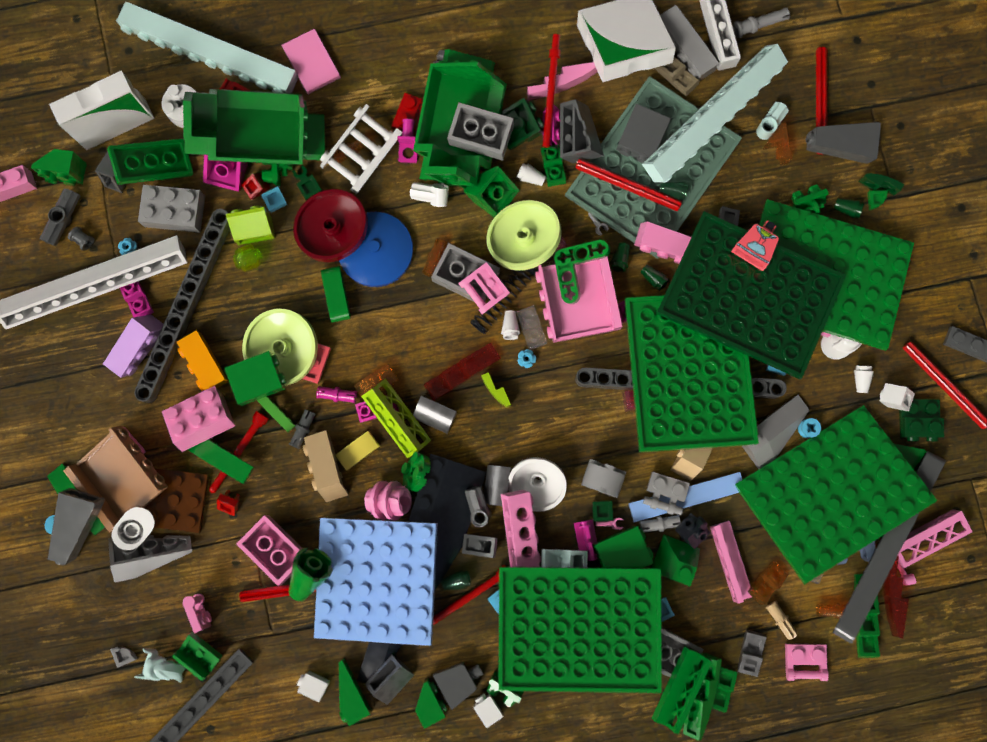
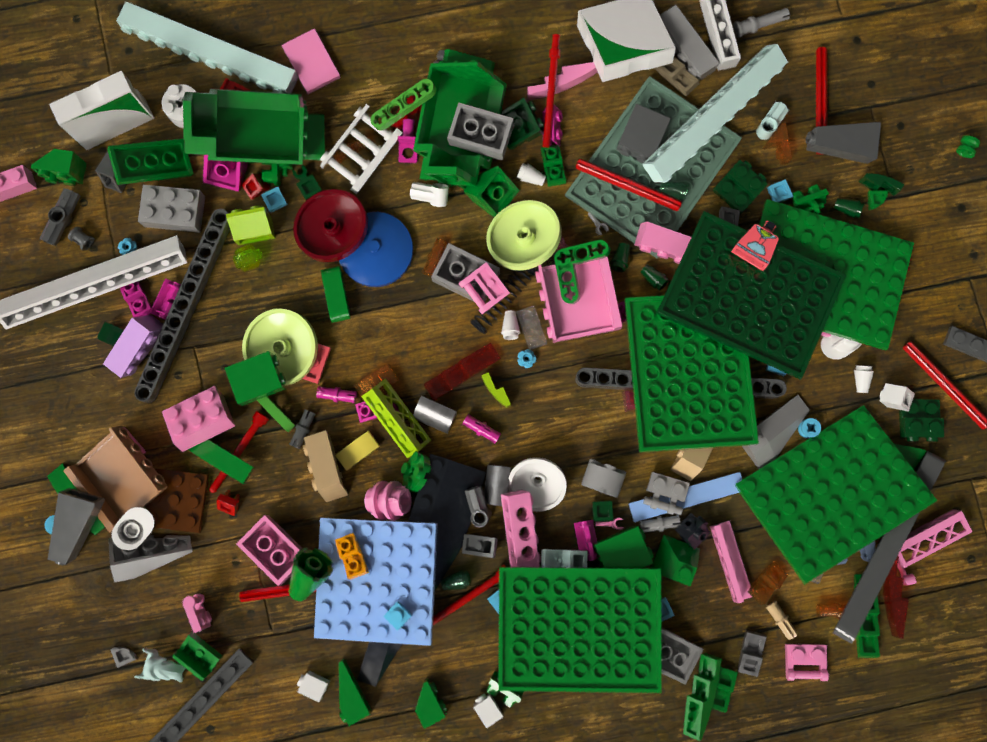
light orange brick [177,330,229,391] -> none
flat silver brick [365,655,414,705] -> none
dark grey torso [433,662,484,710] -> none
dark grey wedge [560,99,604,163] -> none
green fence [651,646,712,735] -> none
none -> dark green slope [97,322,124,346]
none -> dark pink hinge [150,278,181,320]
none -> light orange slope [335,533,369,580]
none -> bright green beam [370,79,436,131]
none -> medium azure plate [383,601,413,631]
none -> dark pink pin [462,414,501,444]
none -> dark green plate [712,160,768,215]
none -> medium azure plate [767,179,793,203]
none -> green wheel [956,135,980,158]

